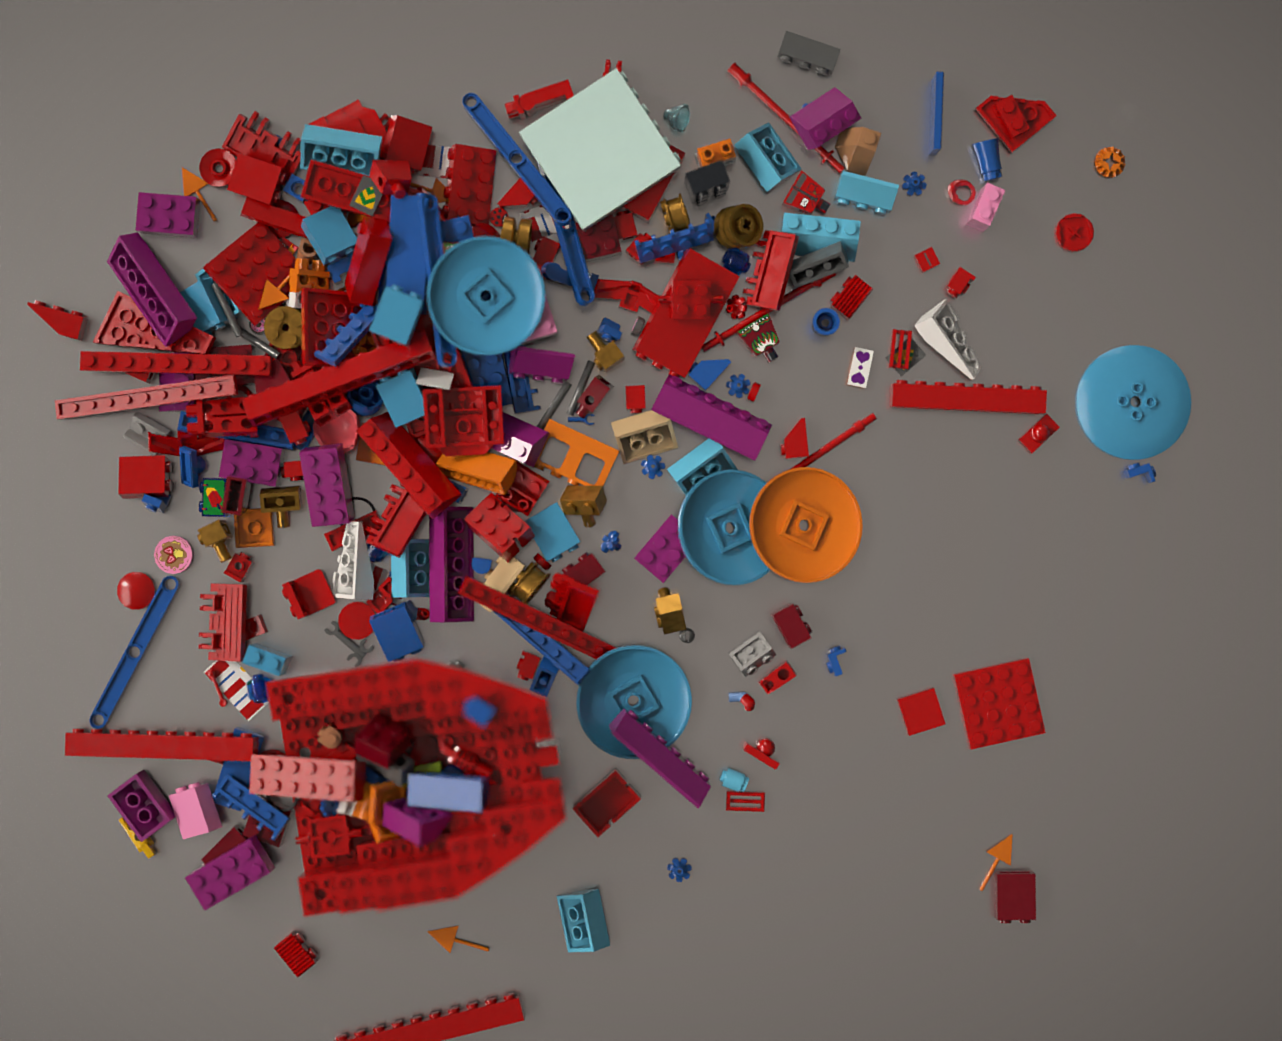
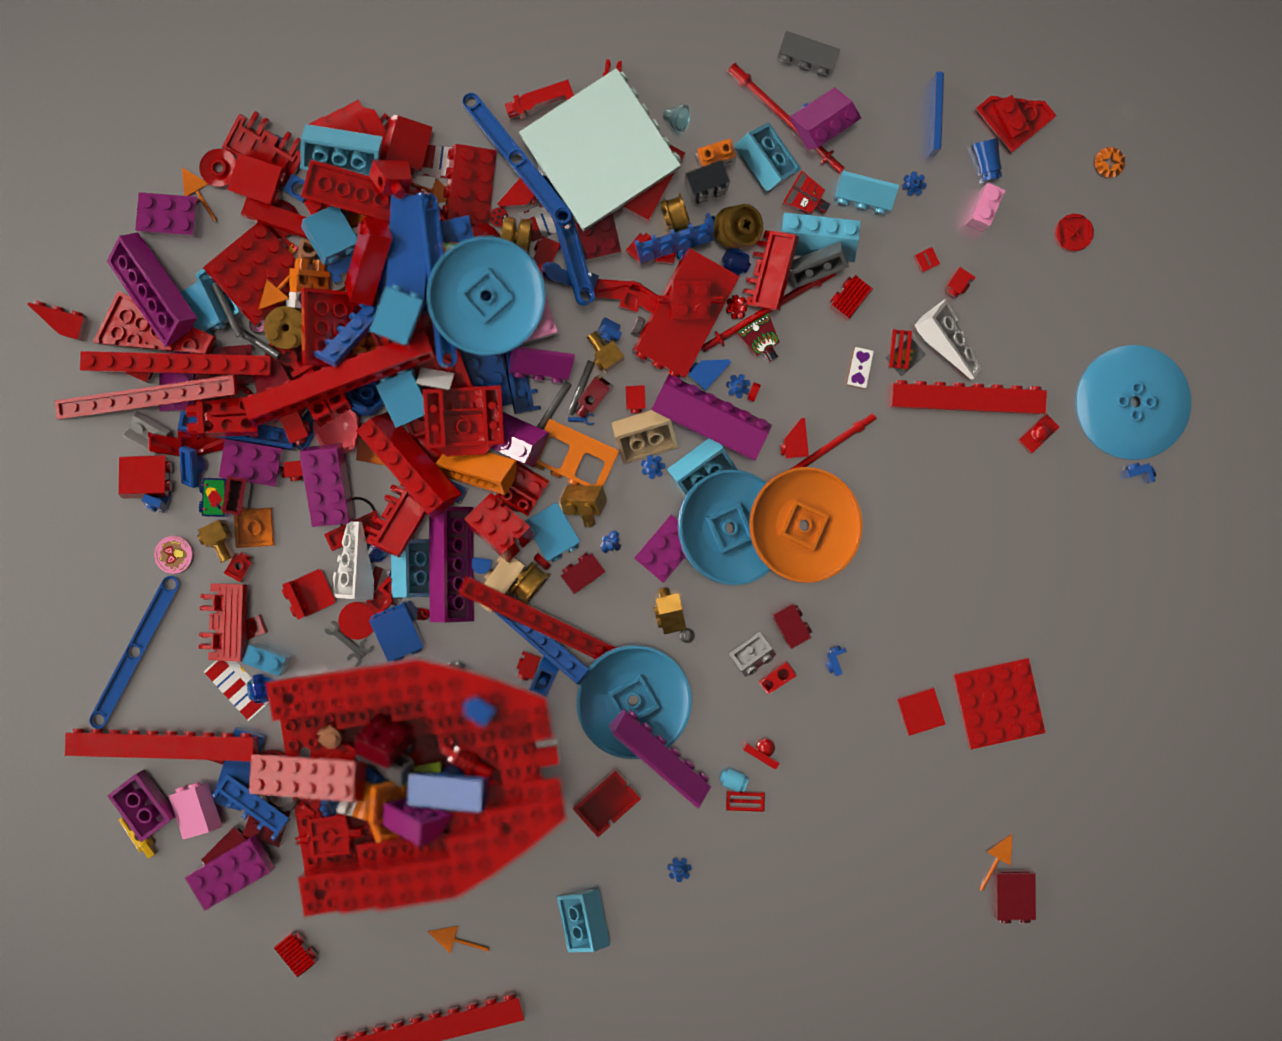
red dish [117,572,156,610] -> none
red hinge [208,669,228,707] -> none
pearl gold brick [259,486,301,528] -> none
dark grey sticker [349,176,383,216] -> none
red hinge [544,573,599,631] -> none
red brick [614,211,638,242] -> none
arm [729,692,755,711] -> none
blue plant [813,308,840,335] -> none
medium nougat slope [835,127,882,176] -> none
red piece [948,179,976,205] -> none

